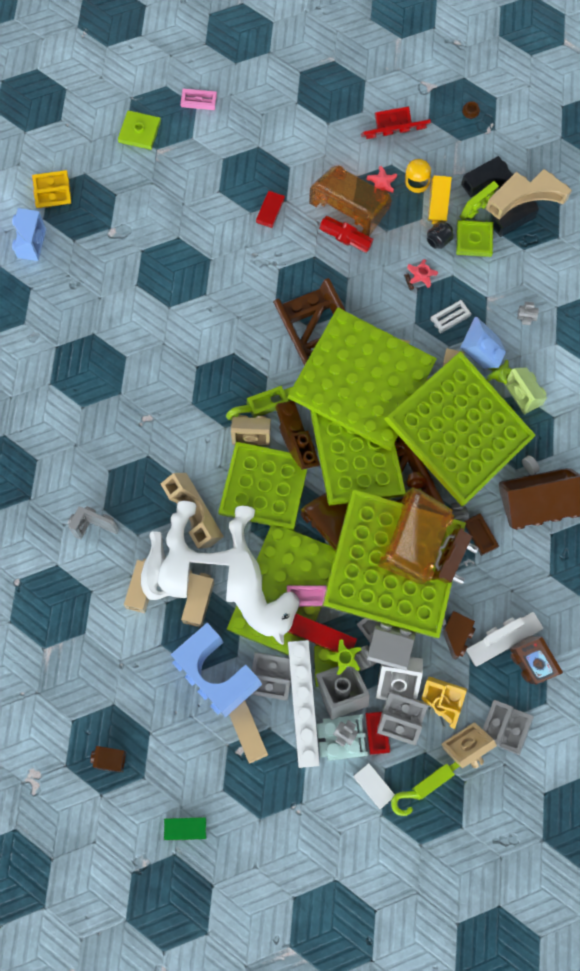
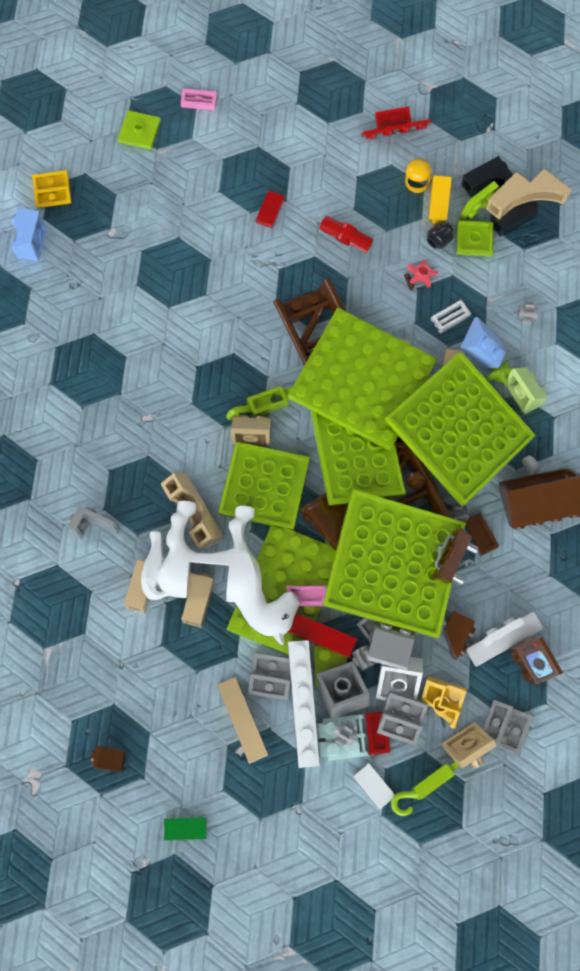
light blue arch [170,623,262,718] -> none
reddish brown slope [275,401,320,470] -> none
clear orange windscreen [309,166,392,237] -> none
lime animal [327,639,361,675] -> none
coral animal [367,166,397,194] -> none
clear orange windscreen [378,487,454,584] -> none
reddish brown plate [462,101,480,119] -> none

